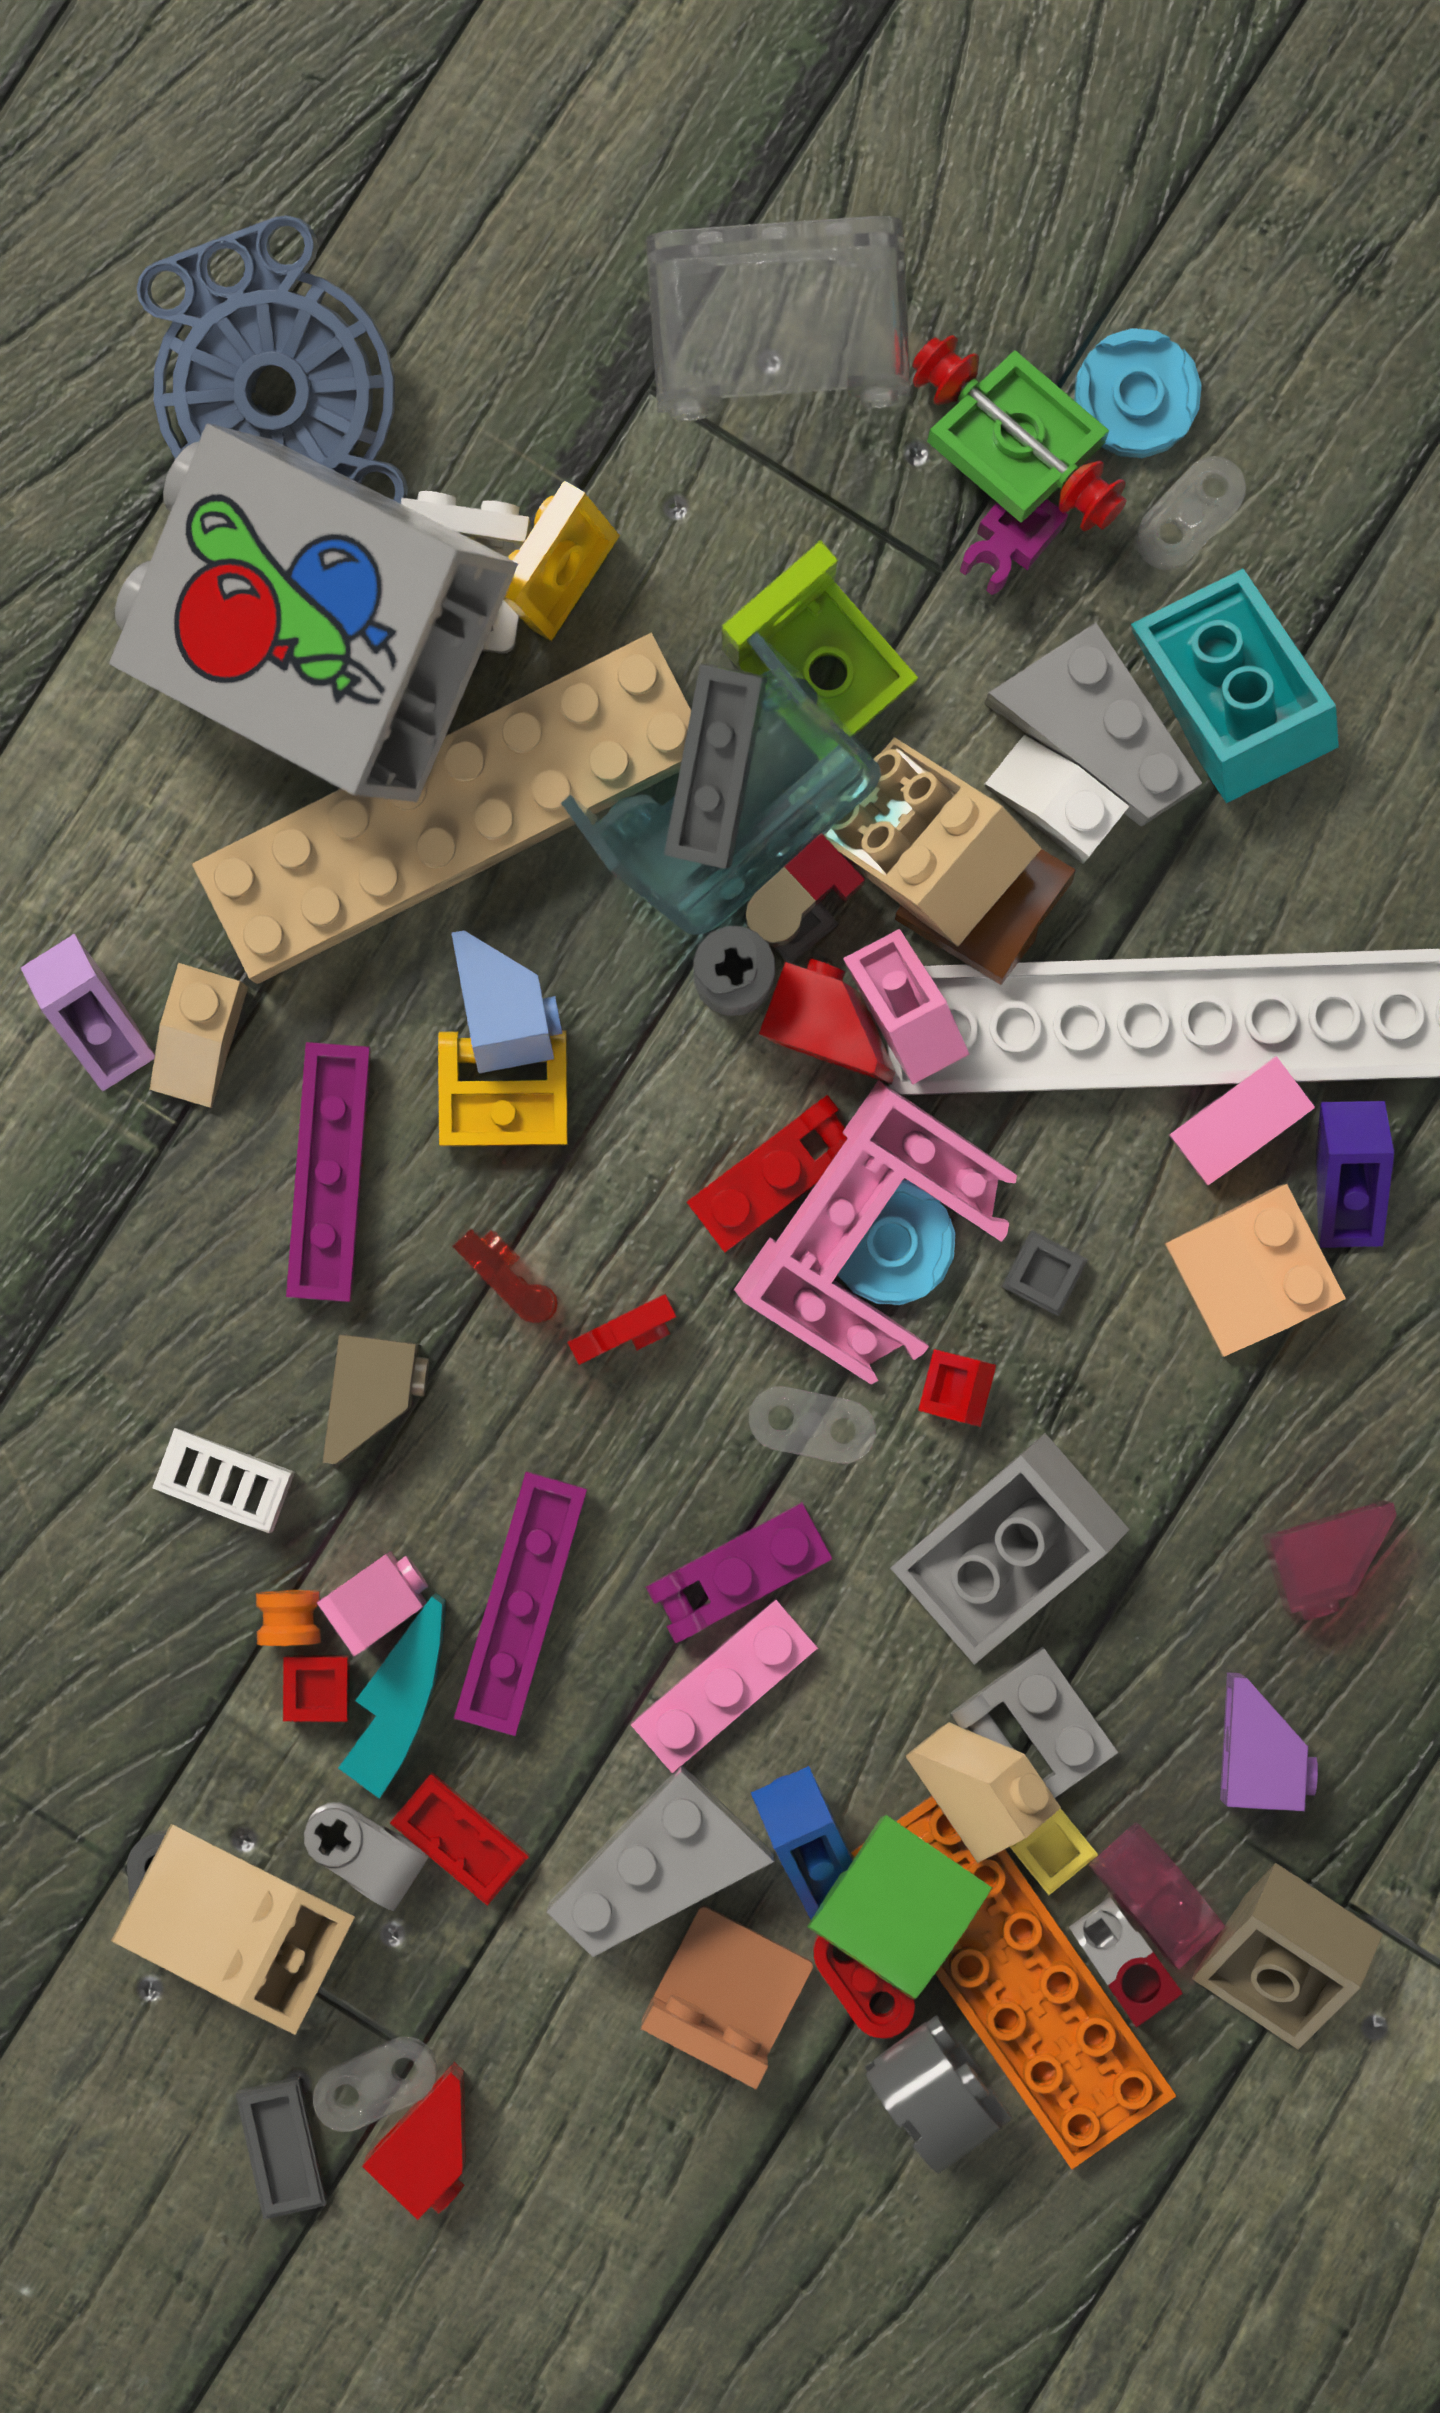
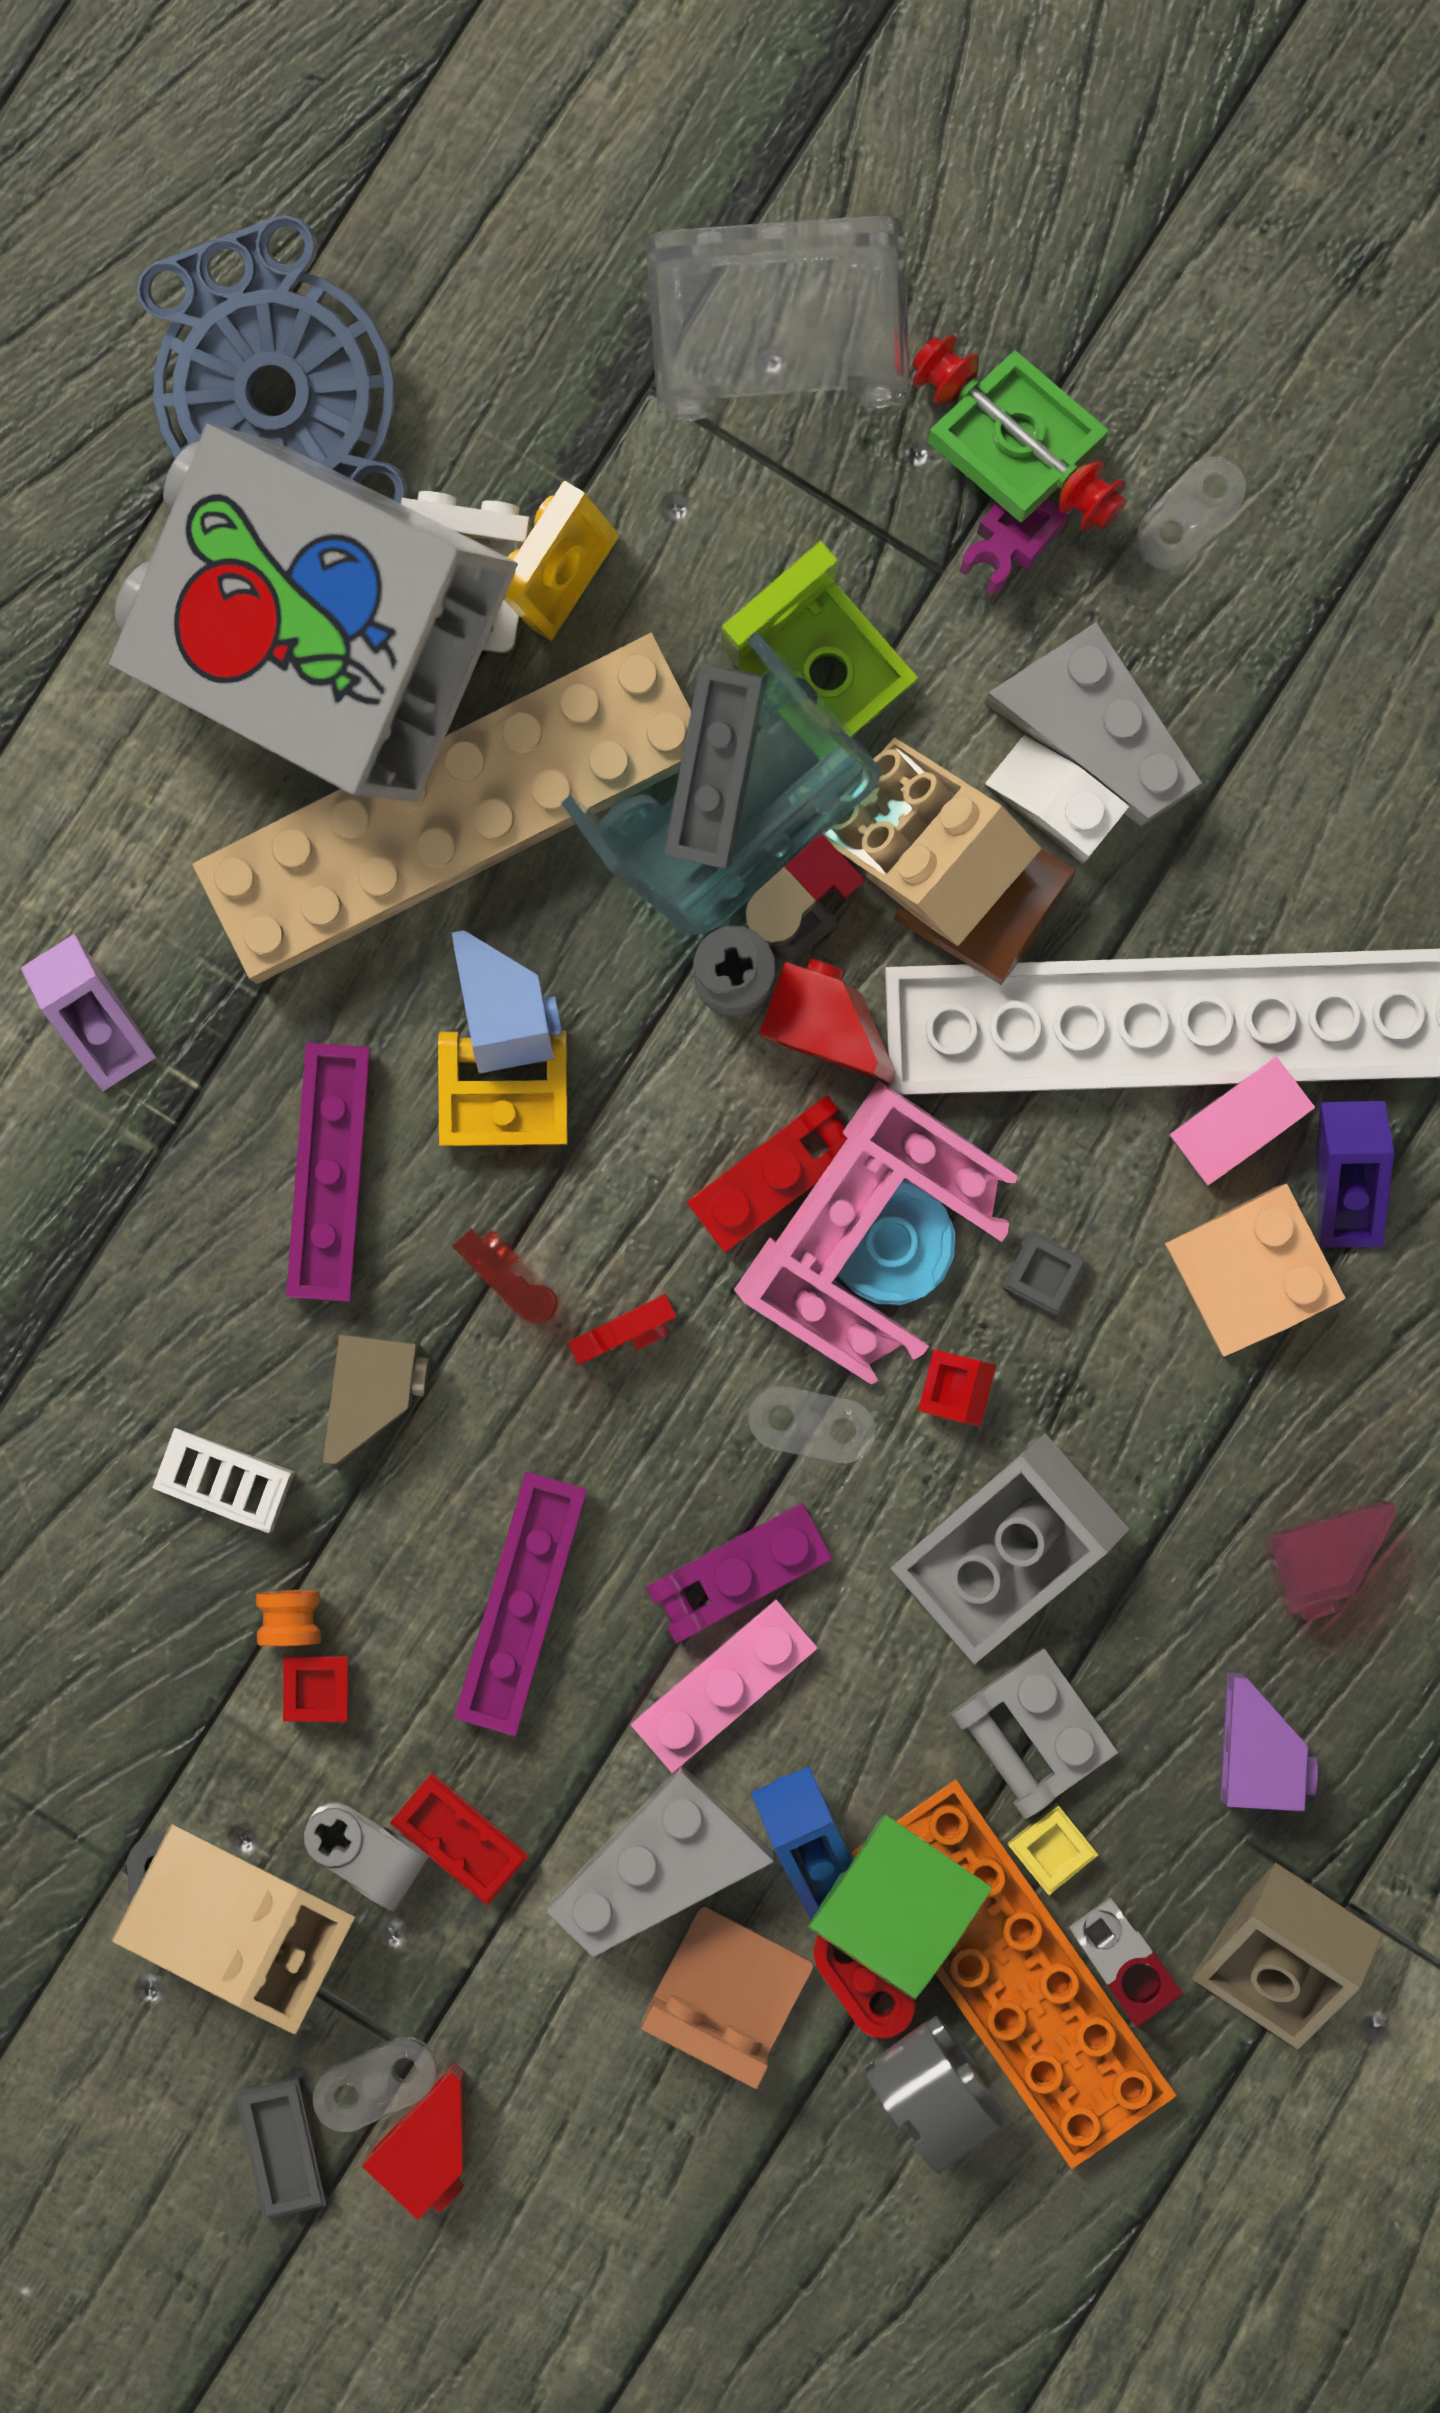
tan slope [150,963,248,1108] -> none
bright pink slope [317,1551,428,1656] -> none
teal slope [338,1593,446,1799] -> none
bright pink slope [843,929,969,1085] -> none
tan slope [906,1722,1061,1863] -> none
medium azure tile [1074,328,1202,458] -> none
clear pink slope [1089,1822,1225,1969] -> none
teal slope [1131,569,1339,803] -> none

